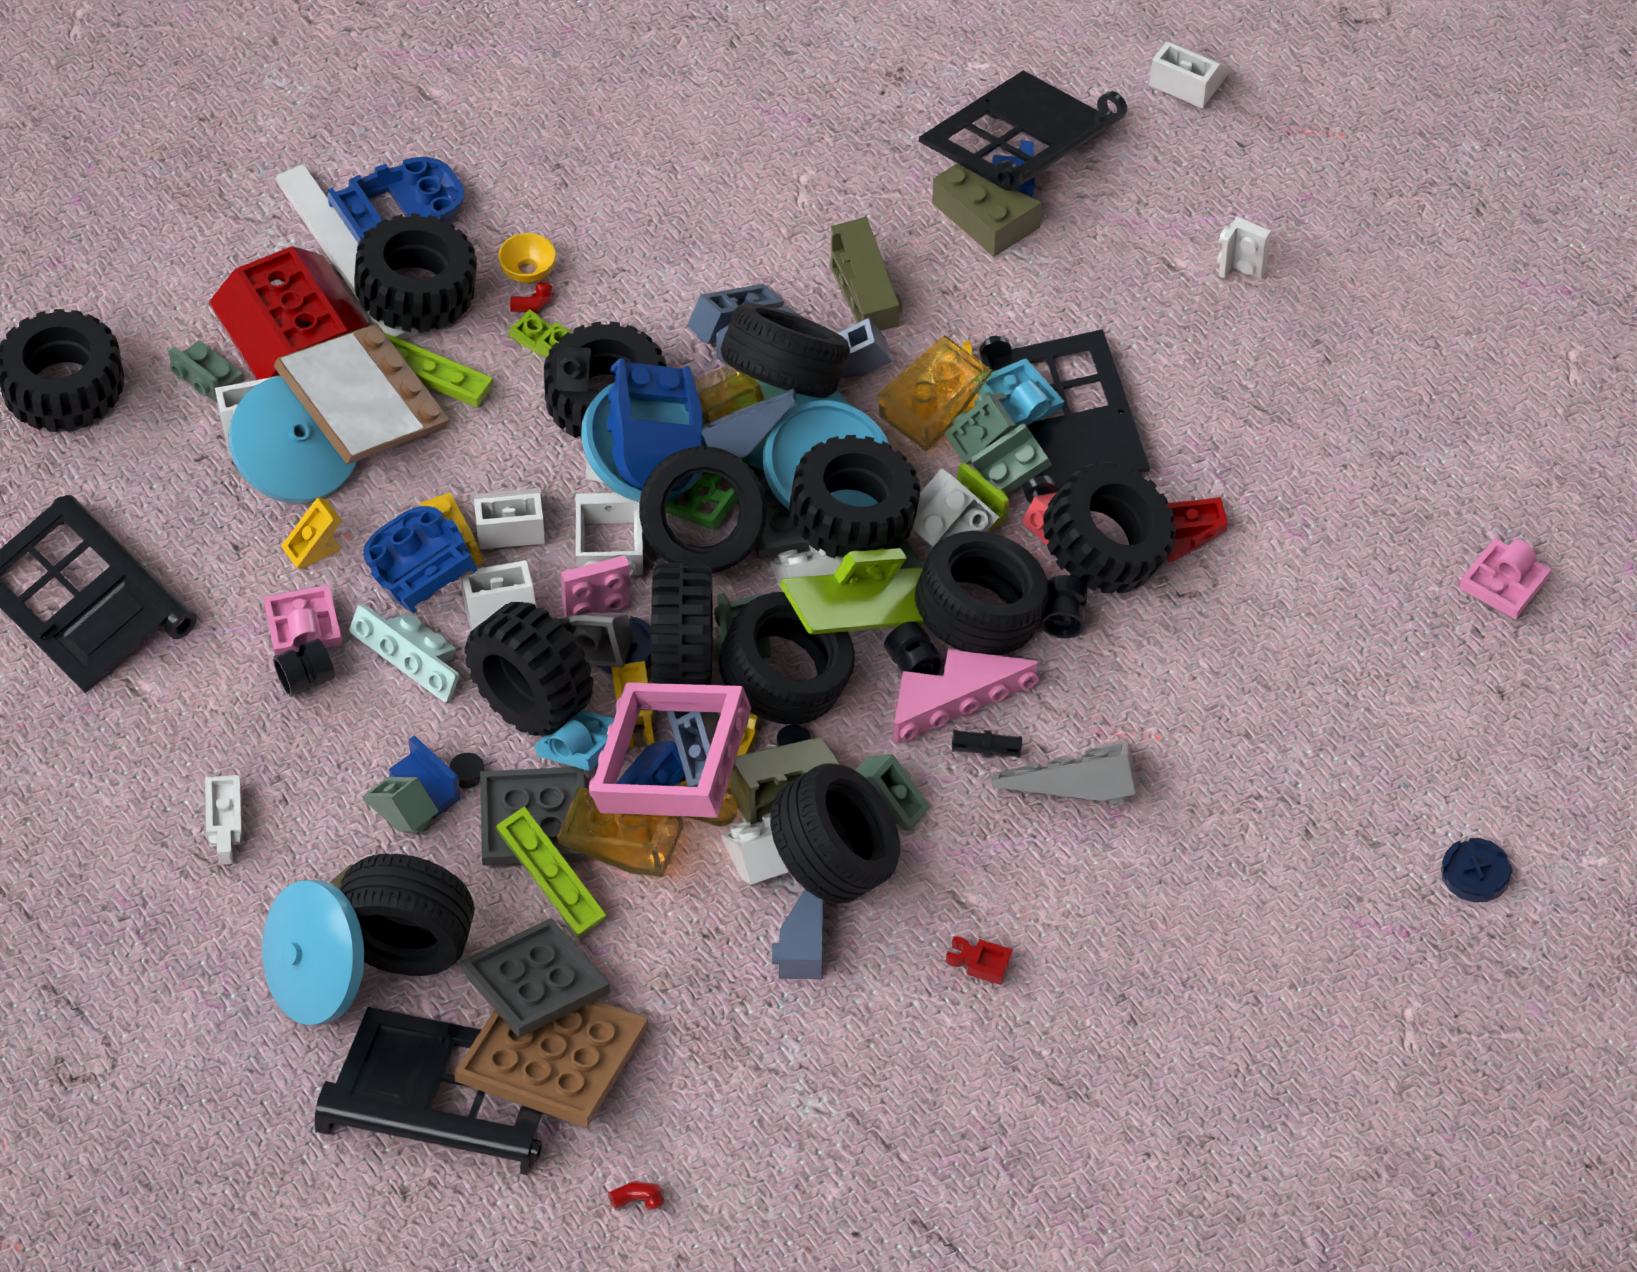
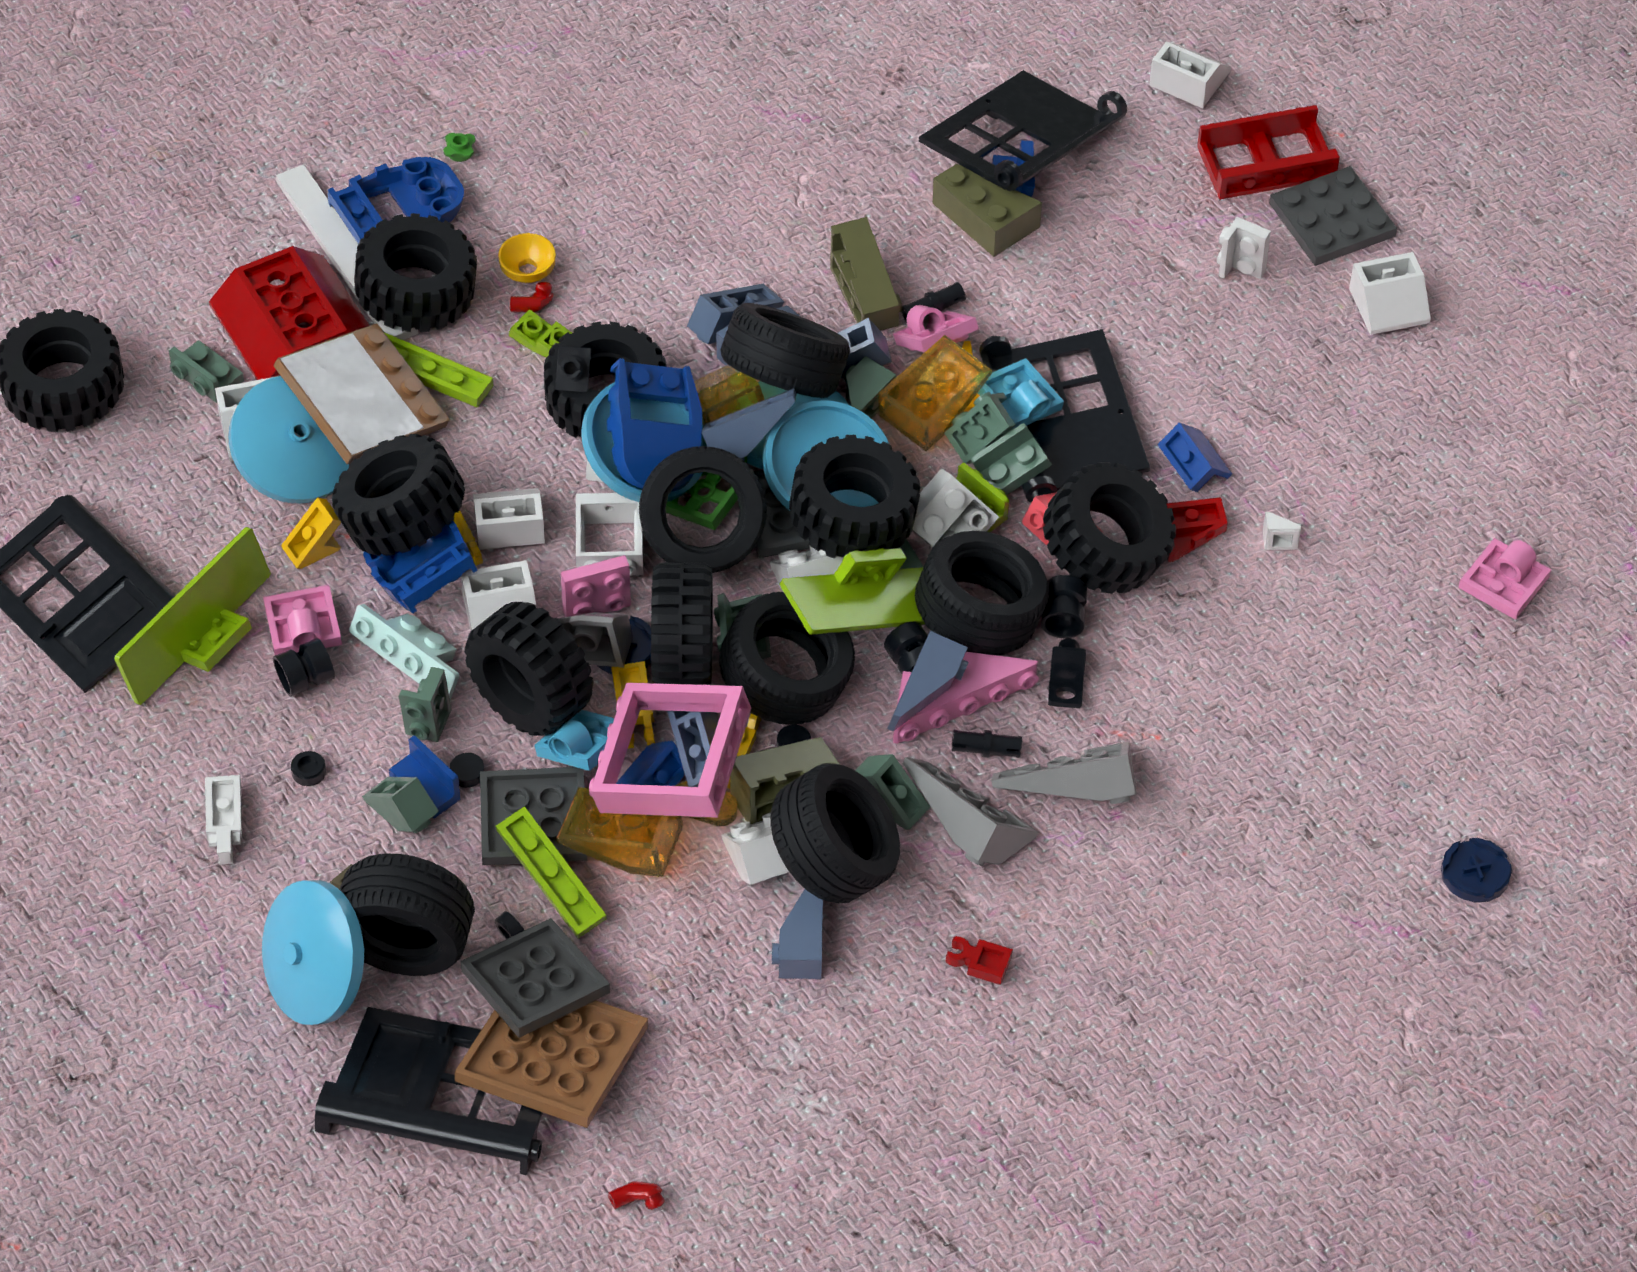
none -> lime bracket [114,527,271,705]
none -> black tile [291,751,326,786]
none -> black tyre [332,434,465,556]
none -> sand green bracket [398,667,452,742]
none -> bright green plate [443,133,476,162]
none -> black tile [495,911,525,939]
none -> sand green slope [844,356,896,419]
none -> sand blue slope [887,631,969,731]
none -> bright pink plate [893,305,979,354]
none -> black pin [901,282,966,323]
none -> light grey wedge [903,757,1039,866]
none -> black bracket [1048,638,1086,708]
none -> blue panel [1157,422,1232,492]
none -> red window [1197,105,1340,200]
none -> white slope [1263,512,1301,550]
none -> dark grey plate [1269,166,1397,266]
none -> white slope [1349,252,1431,335]

